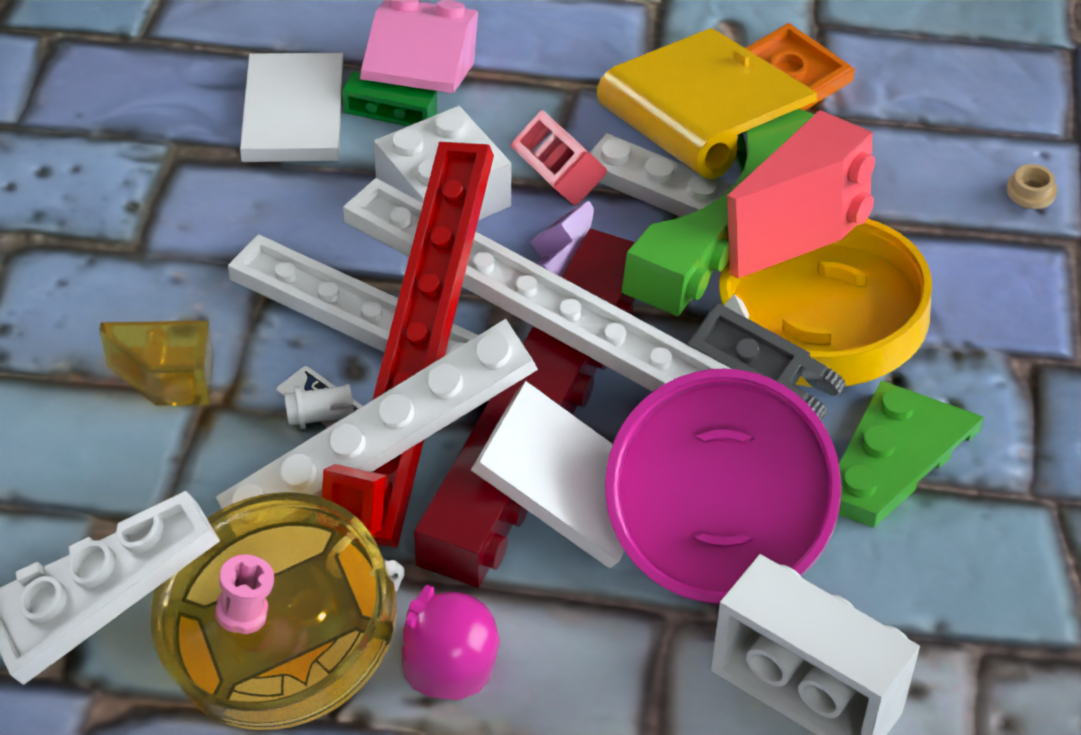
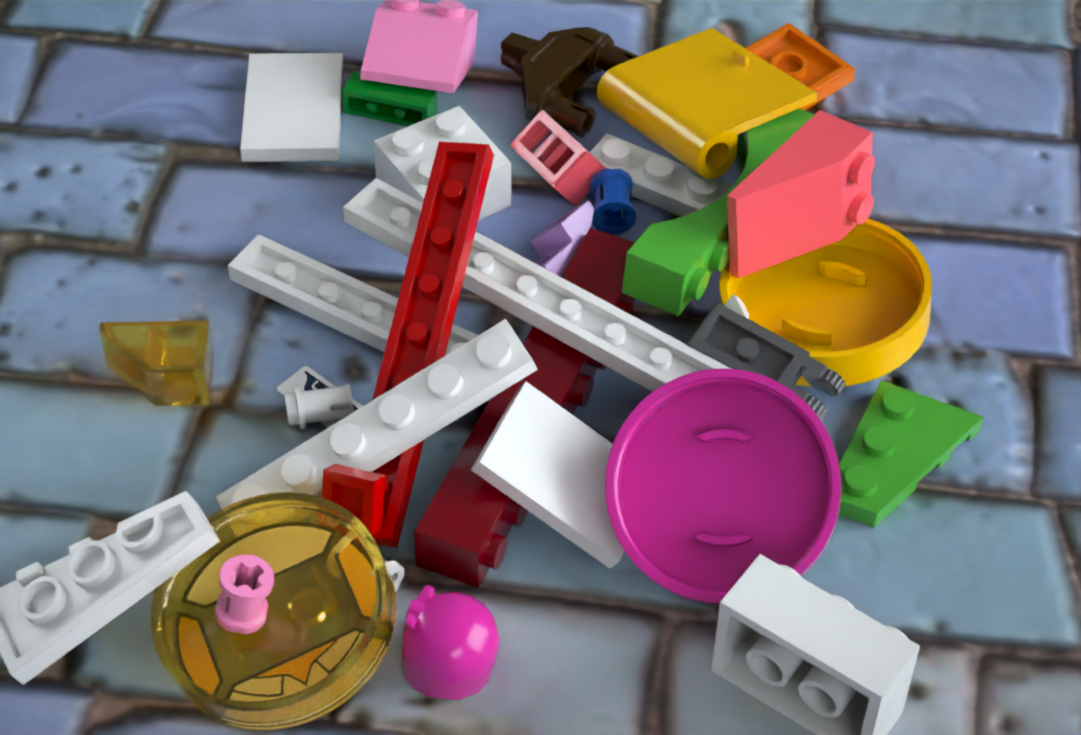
tan plate [1006,164,1057,209] -> none
none -> dark brown connector [501,27,639,138]
none -> blue bush [589,168,636,235]

